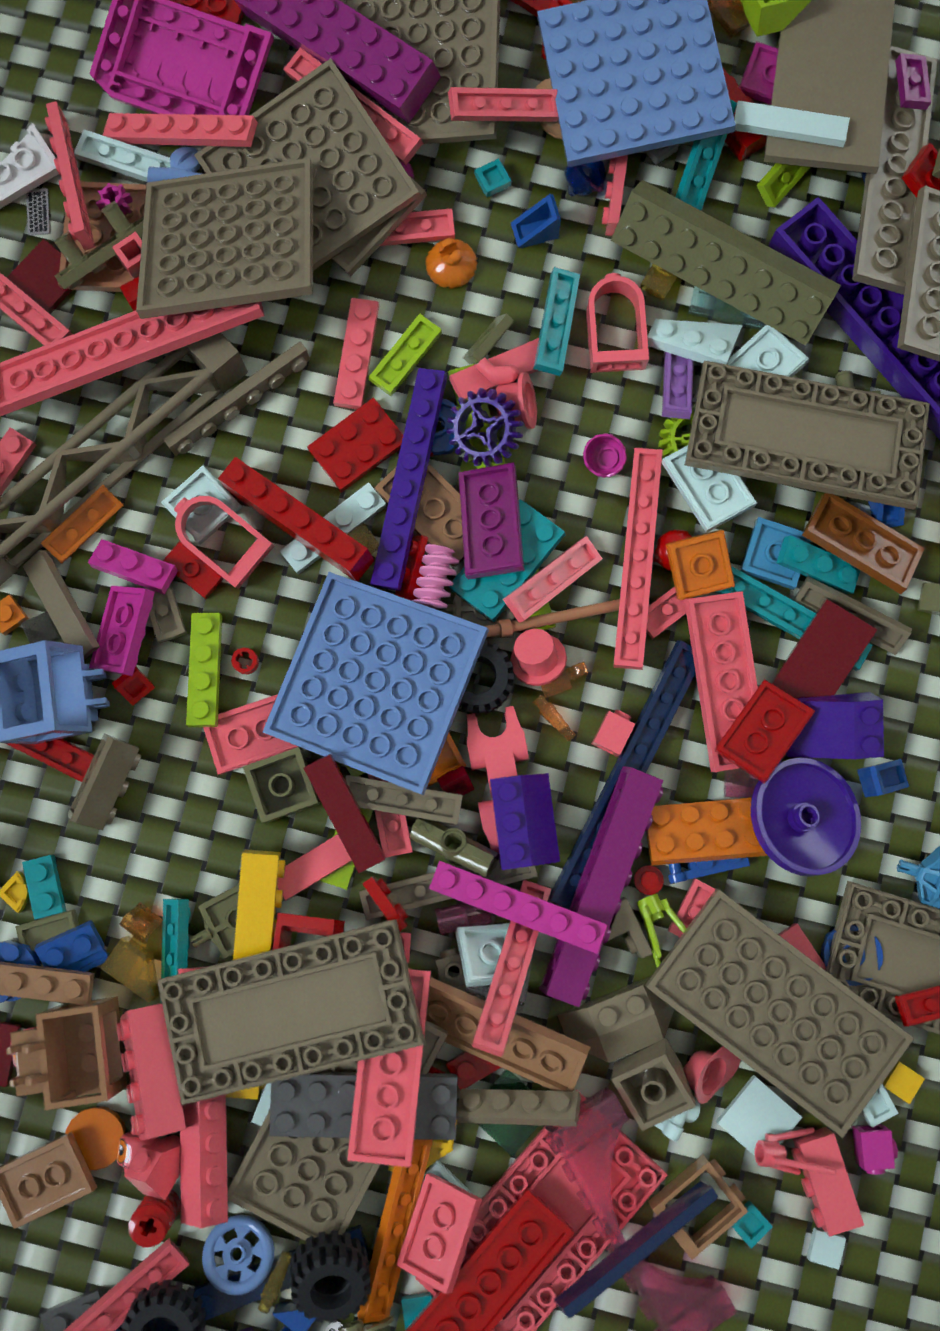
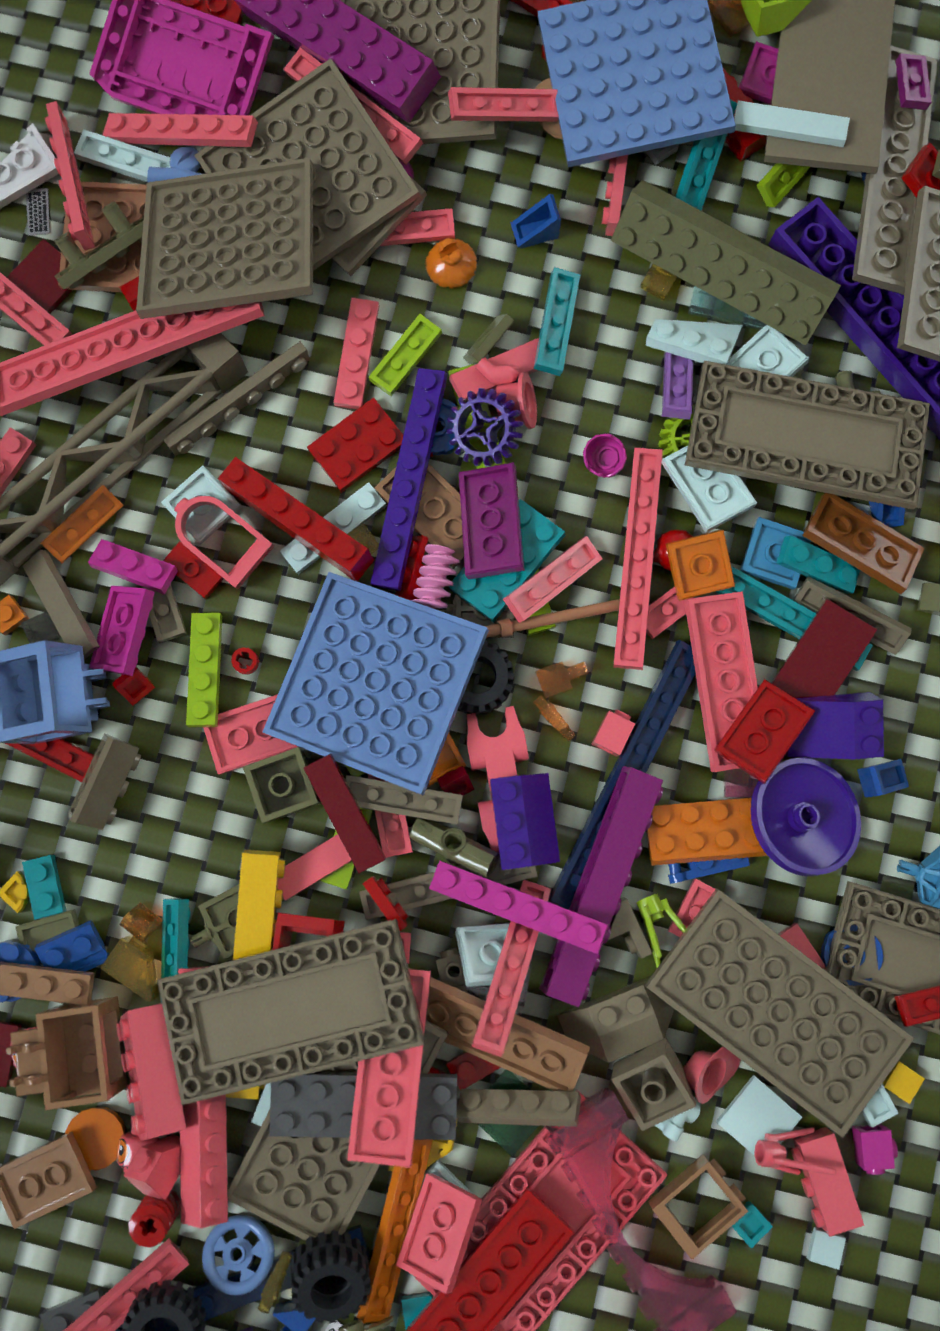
dark pink gear [96,183,133,215] -> none
coral brick [112,231,142,279] -> none
clear pink hinge [435,902,492,935] -> none
teal plate [475,158,511,198] -> none
coral piece [510,629,567,686] -> none
dark blue tile [554,1181,718,1319] -> none
clear blue piece [564,160,605,197] -> none
coral window [586,273,649,373] -> none
red plate [634,865,664,895] -> none

